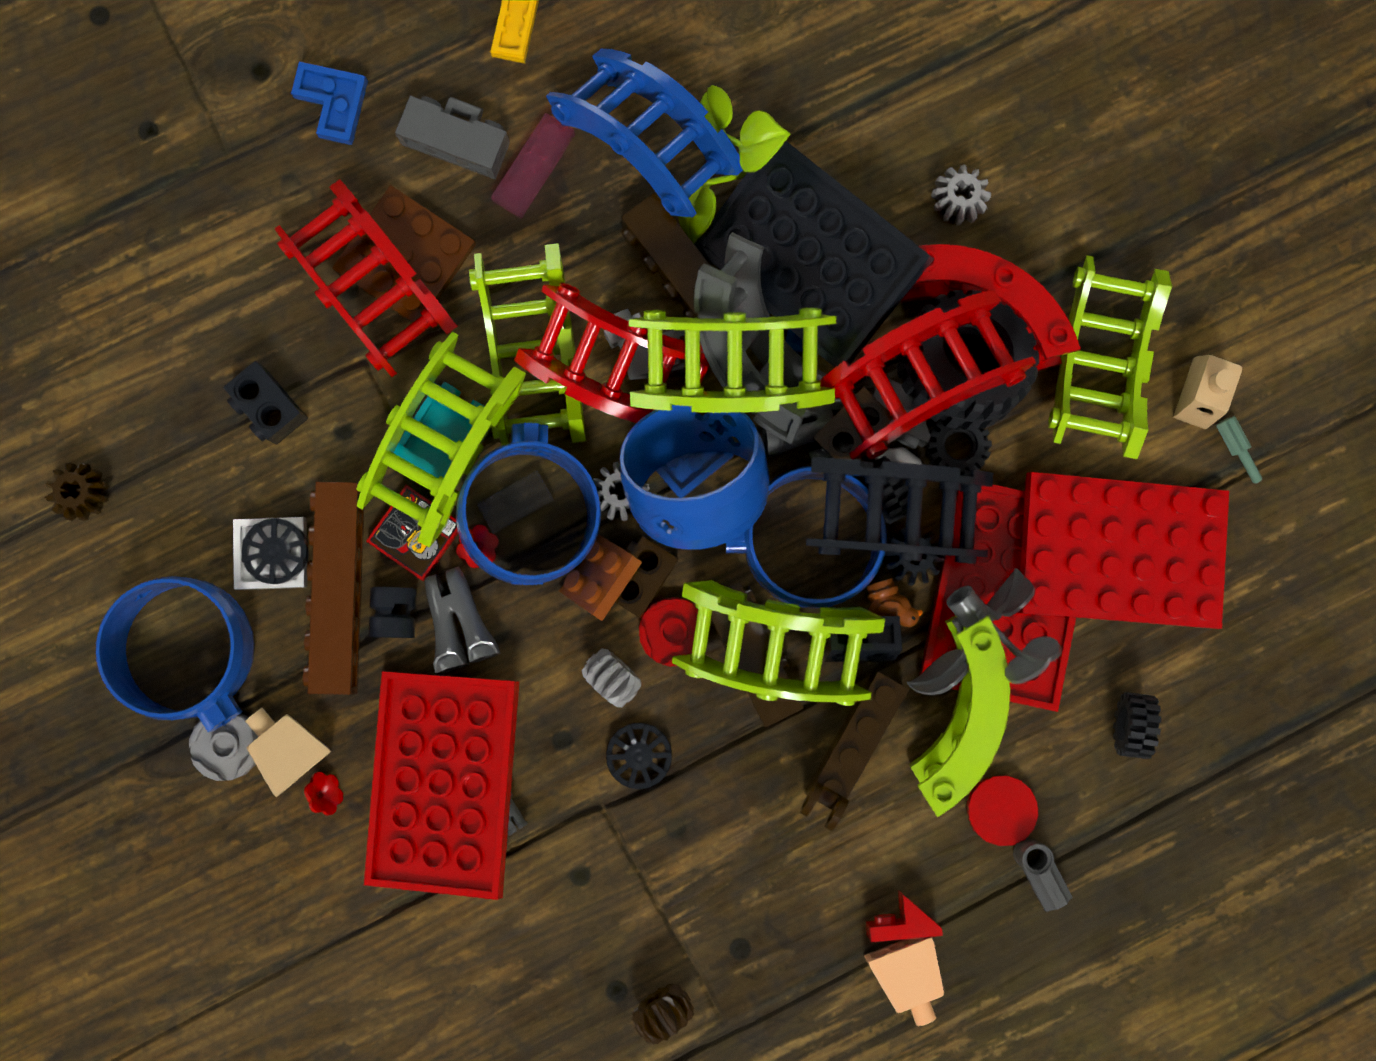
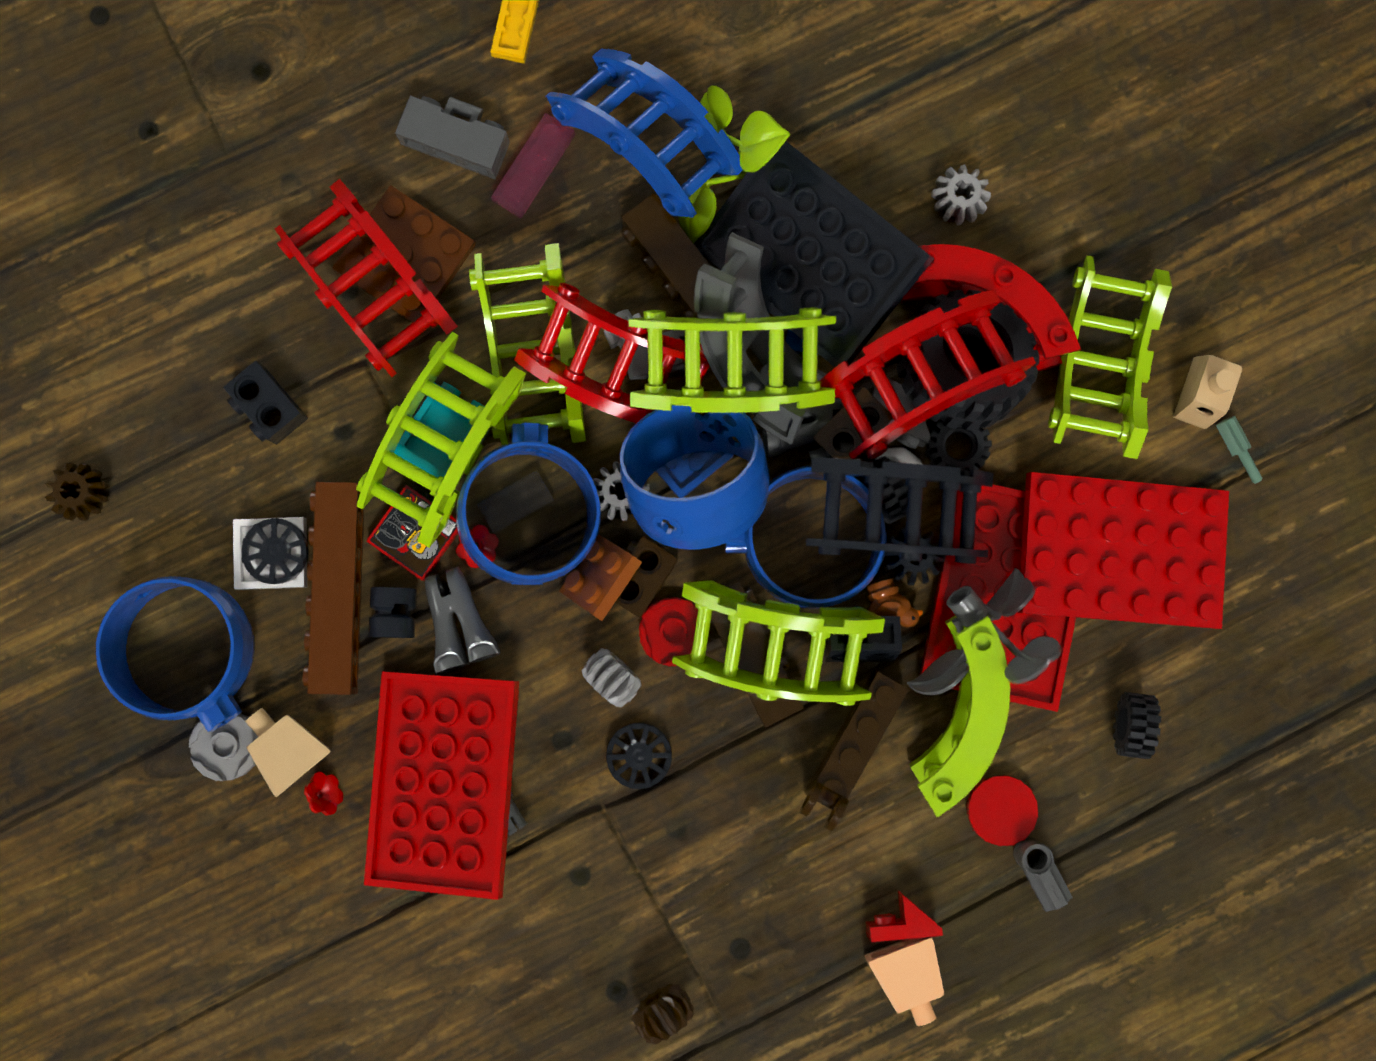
blue plate [291,61,368,145] -> none

